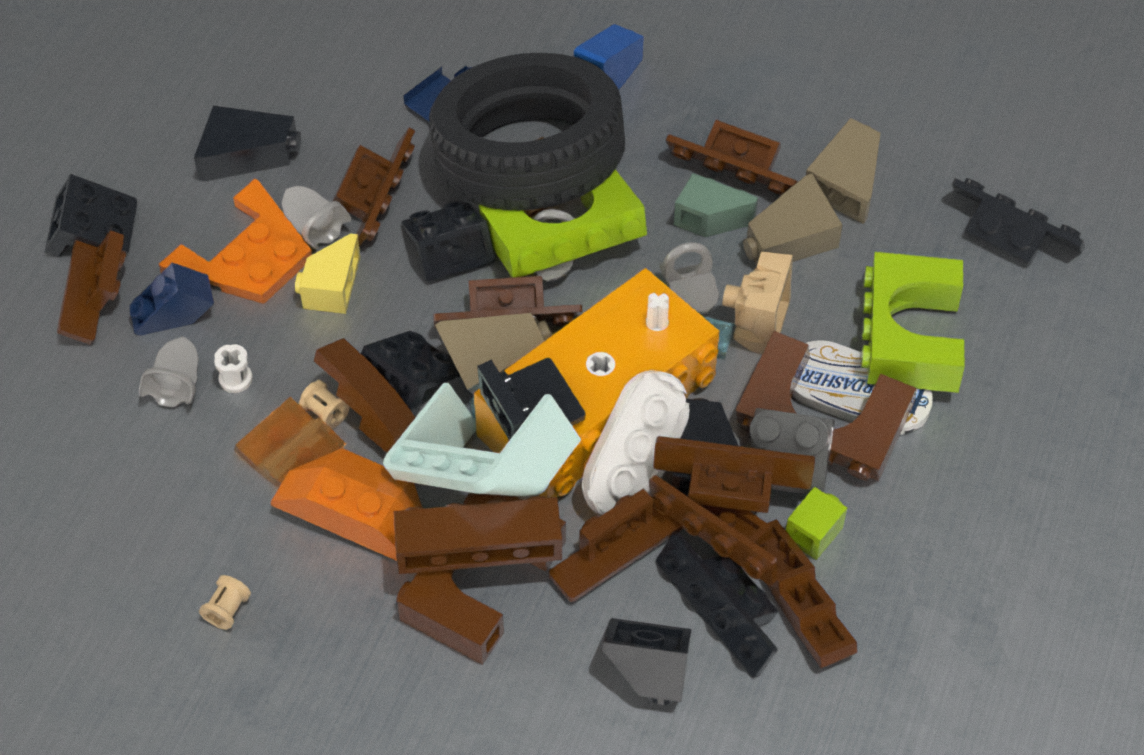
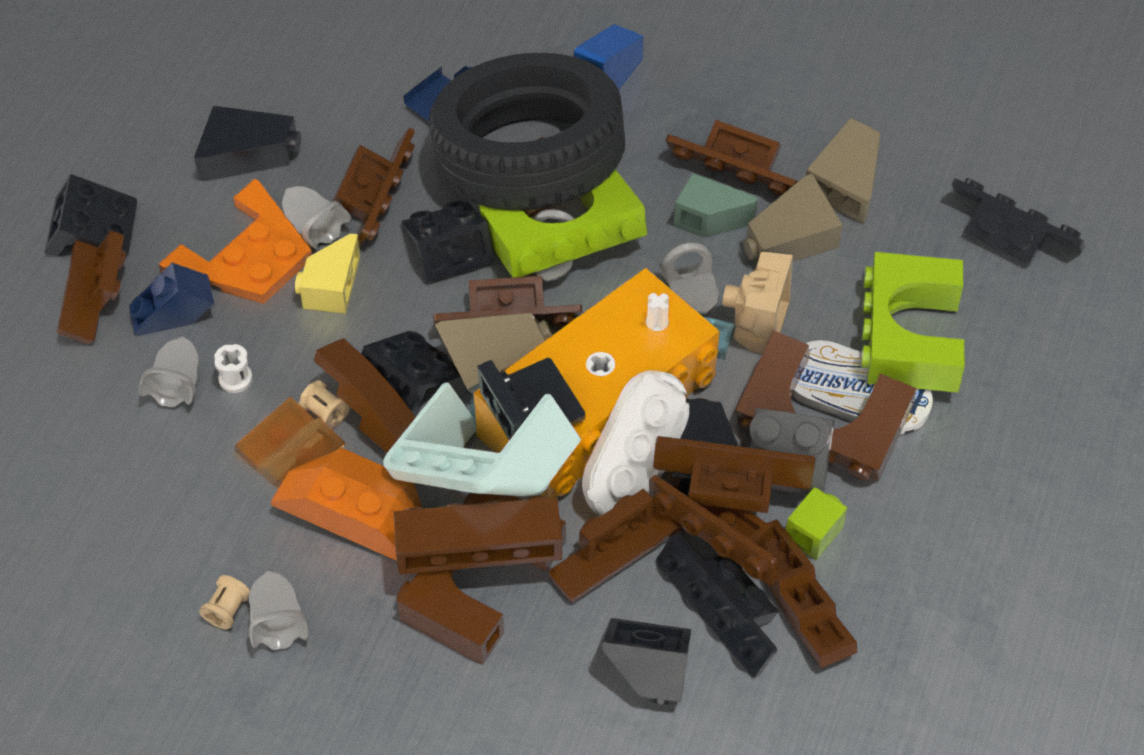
none -> light grey piece [248,570,309,650]

